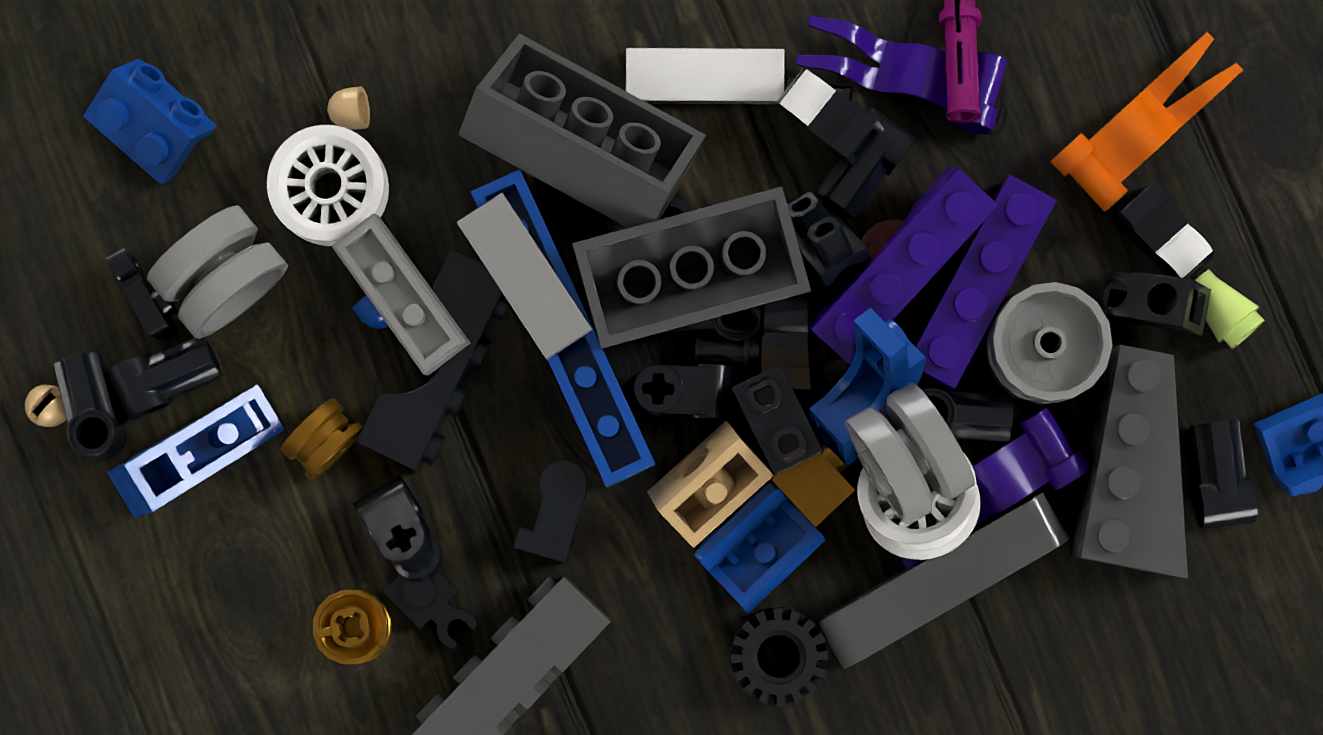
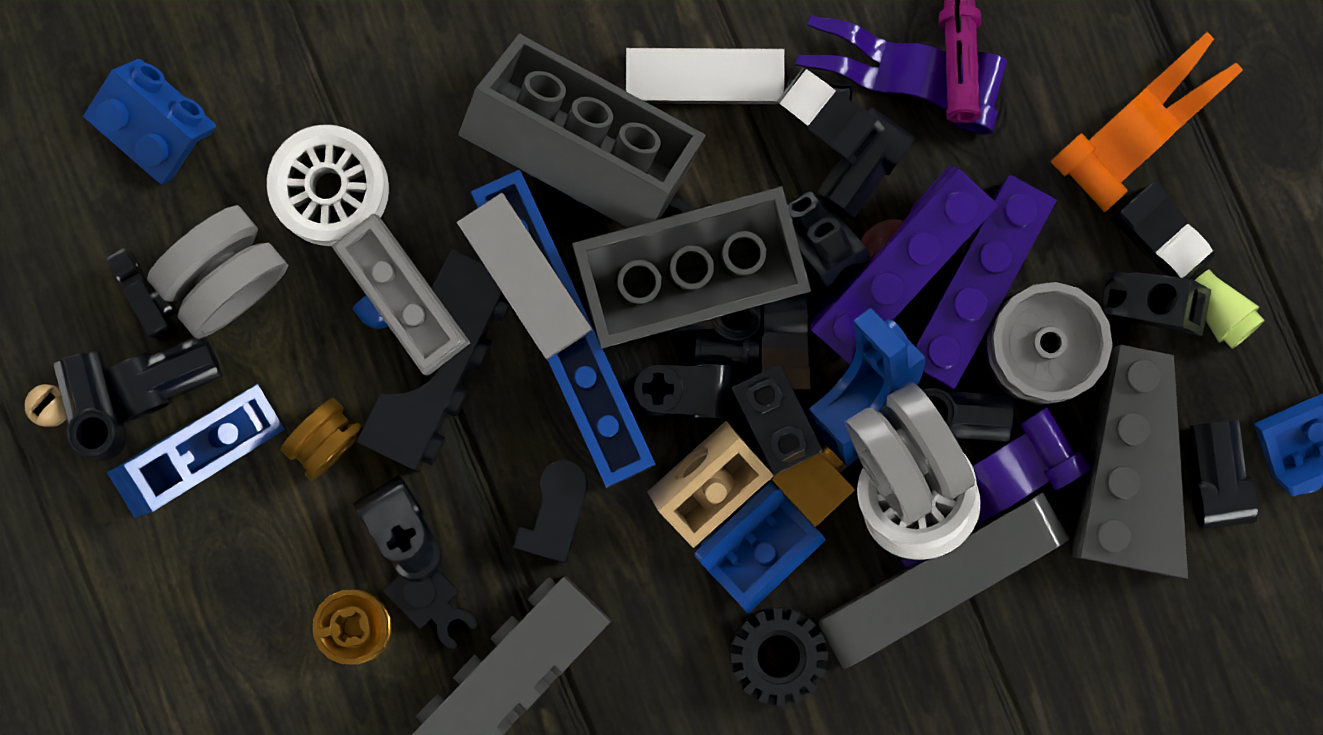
tan hinge [327,86,370,130] -> none

